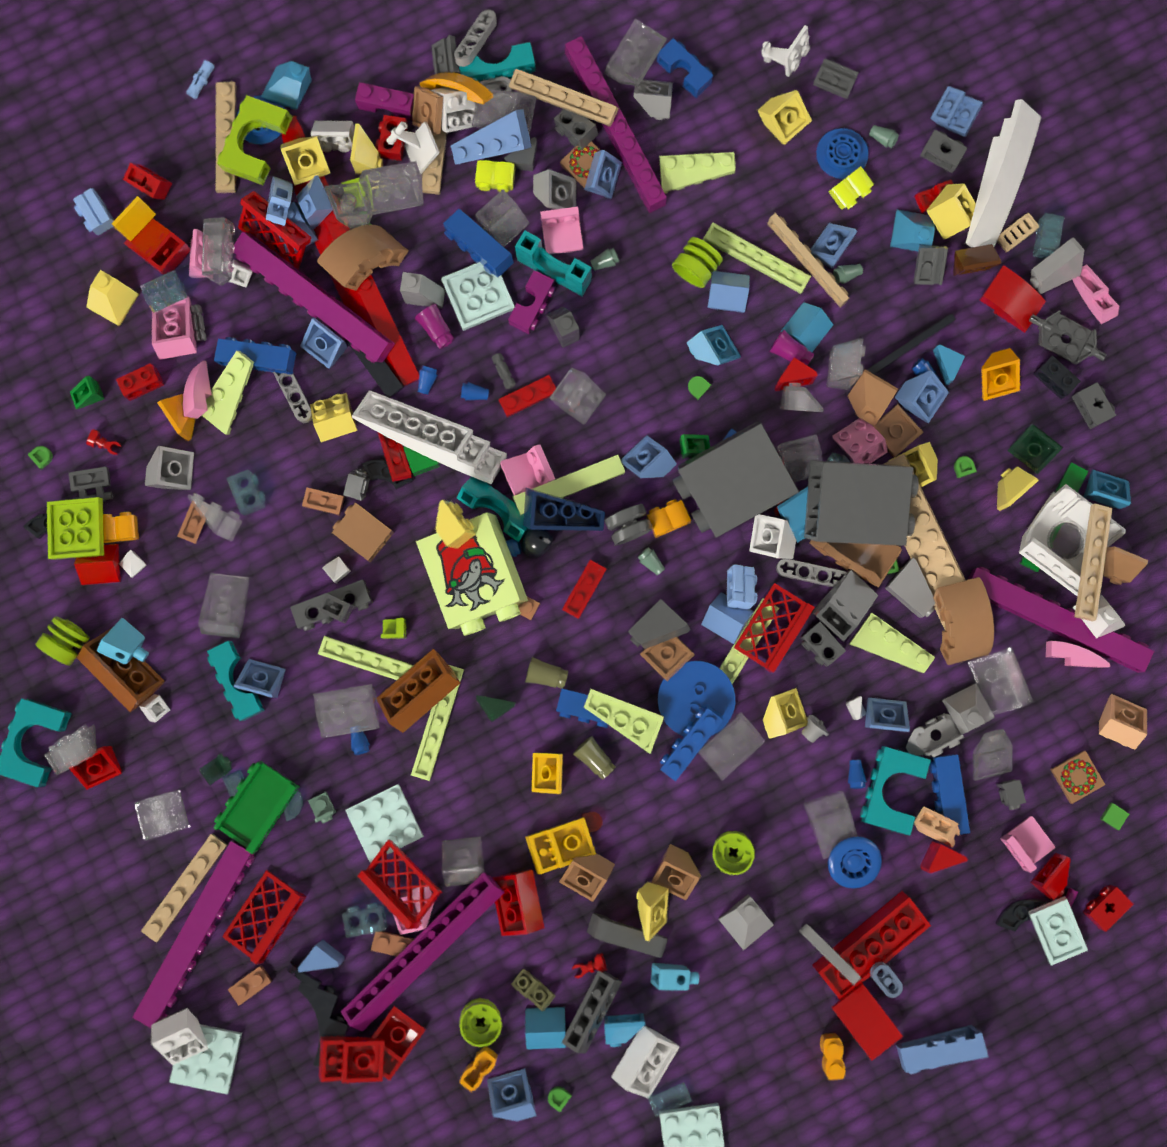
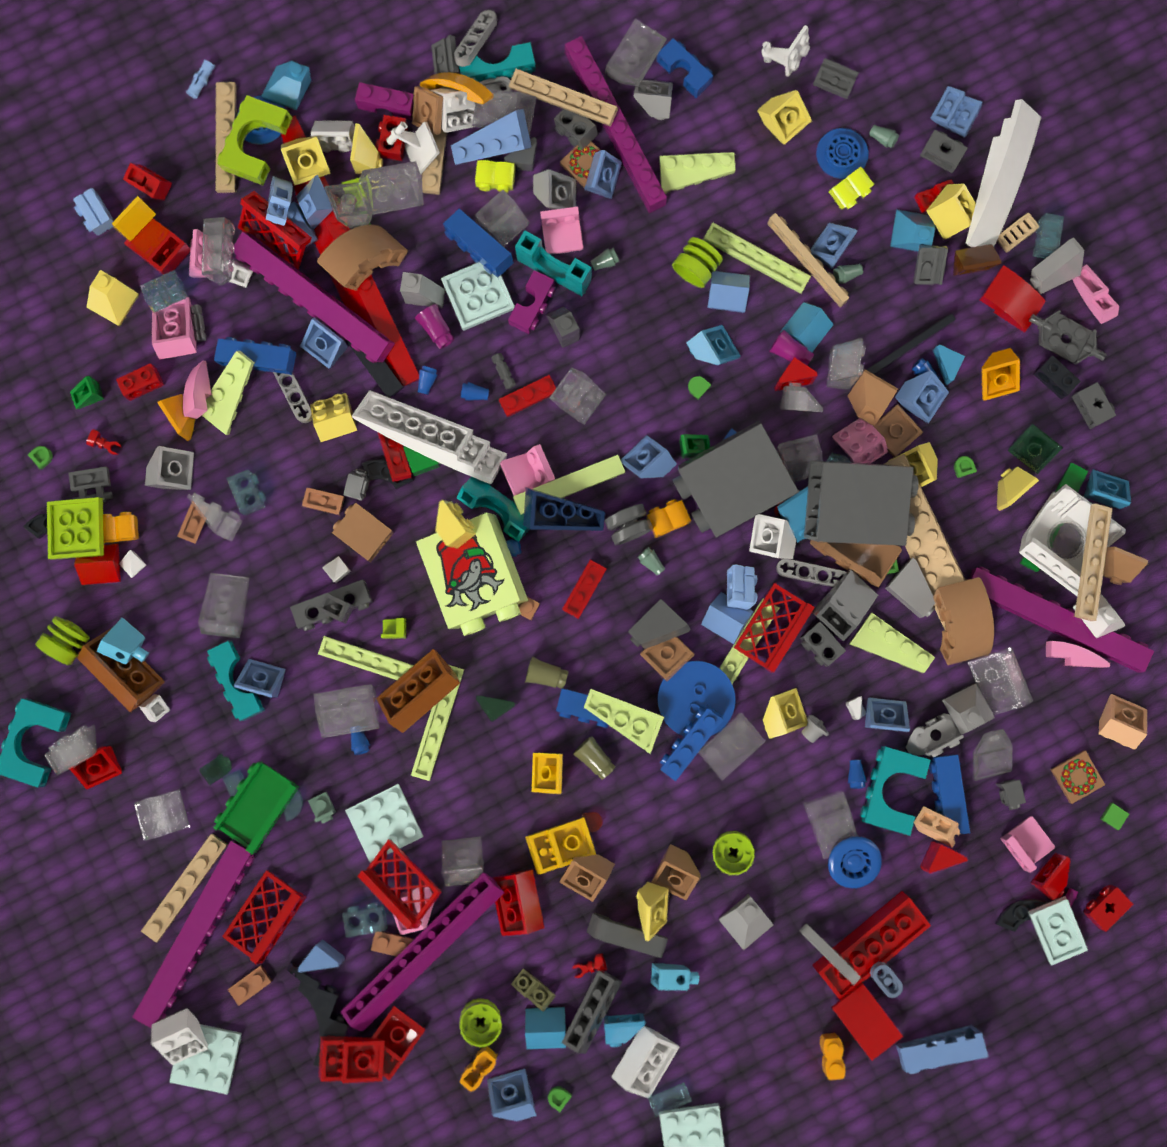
black helmet [521,529,553,559] -> none

